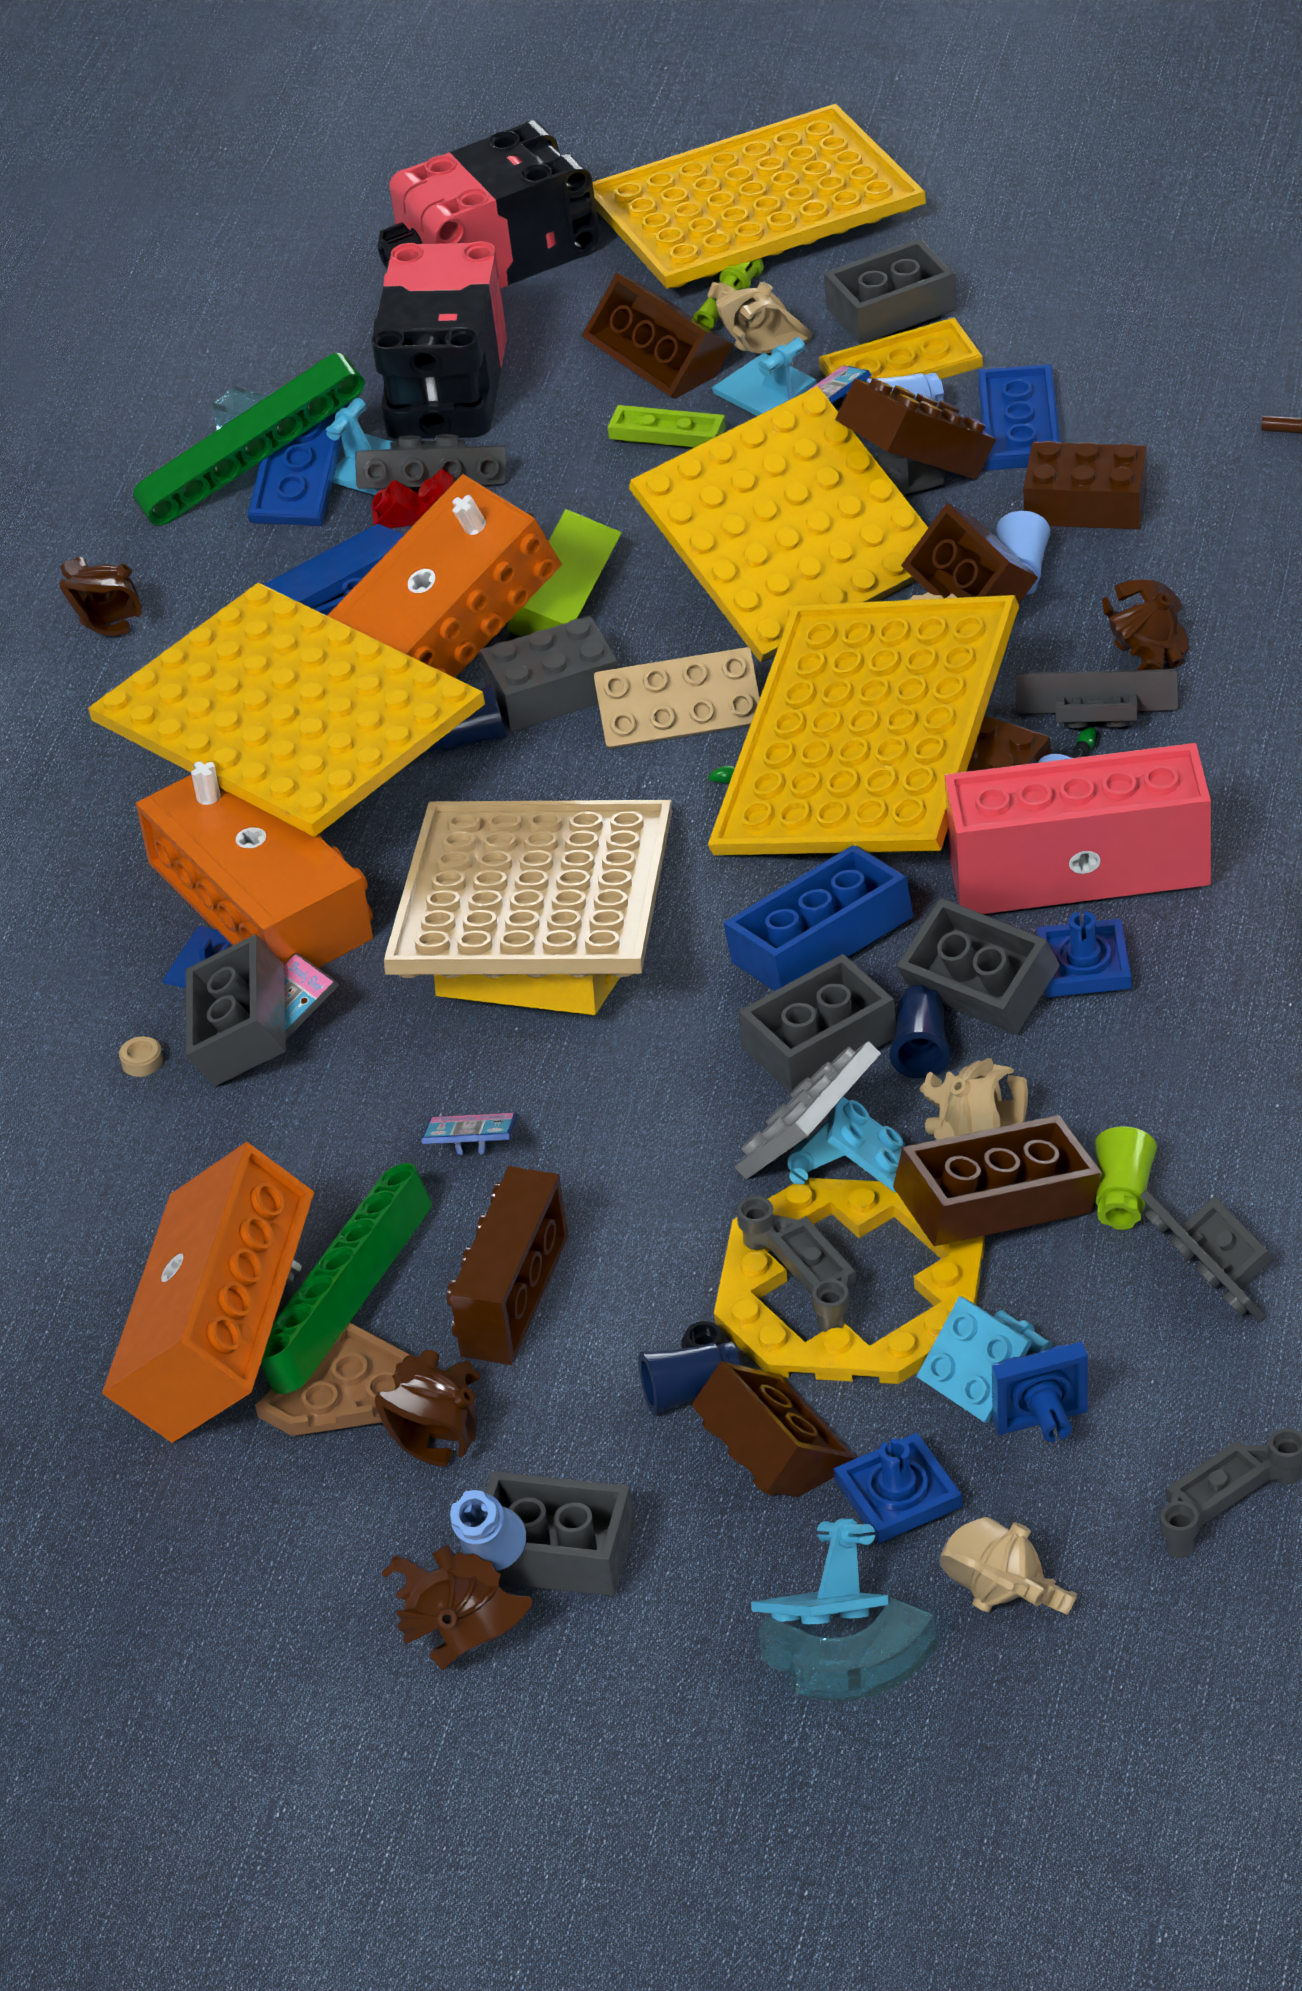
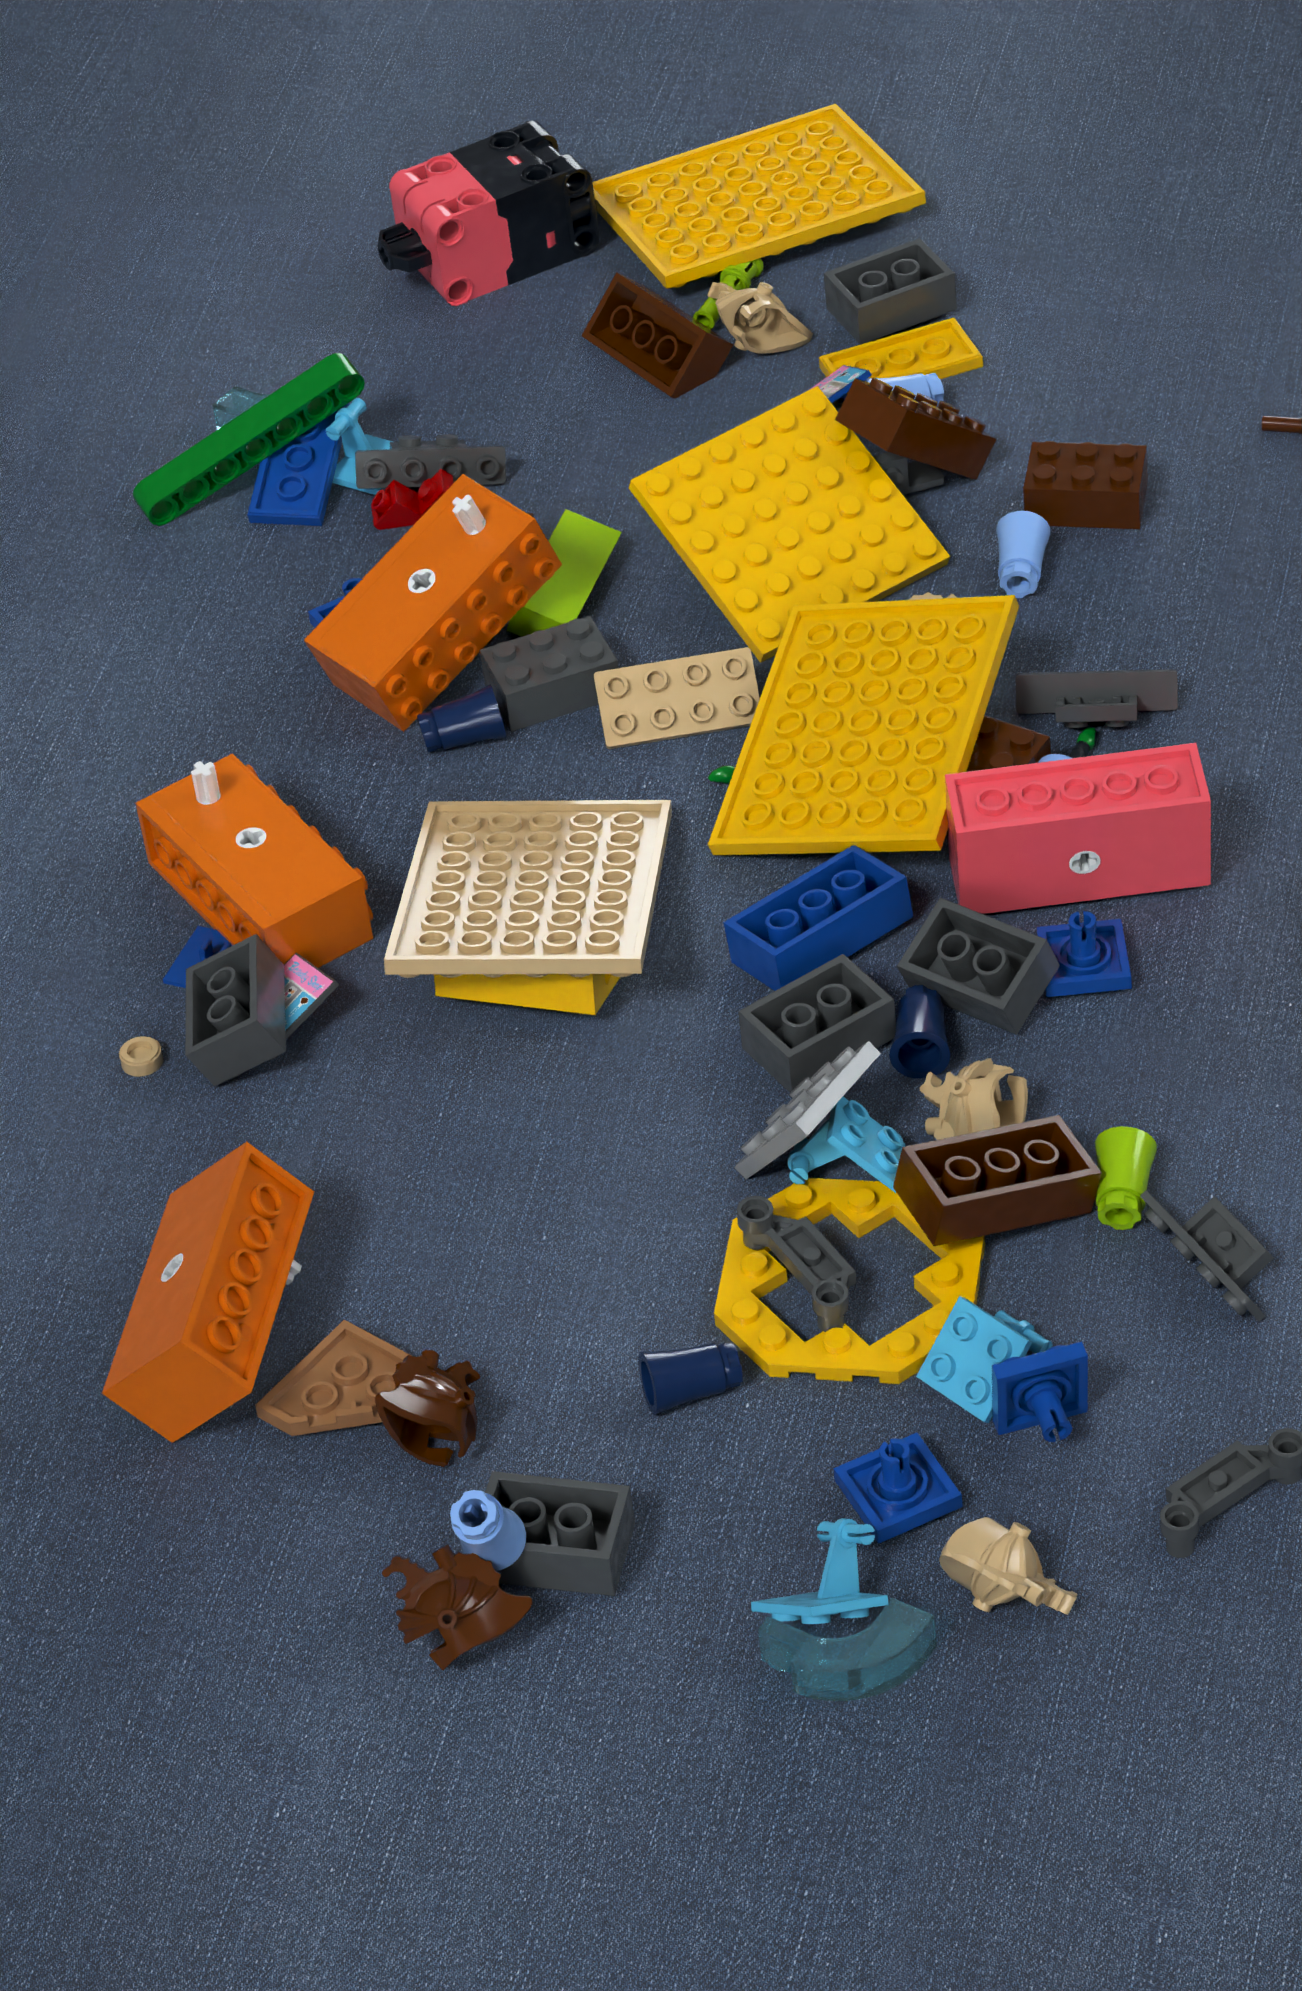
reddish brown helmet [59,557,142,636] -> none
yellow plate [88,583,485,837] -> none
green beam [260,1163,433,1395] -> none
blue tile [263,524,405,609] -> none
black piece [371,241,507,439] -> none
piece [422,1113,517,1155] -> none
reddish brown brick [446,1166,569,1365] -> none
lime plate [608,405,726,447] -> none
black plate [681,1321,727,1349] -> none
reddish brown slope [691,1361,856,1497] -> none
medium azure plate [712,337,817,416] -> none
reddish brown brick [901,503,1038,604] -> none
blue tile [978,364,1060,470] -> none
reddish brown helmet [1102,579,1189,670] -> none

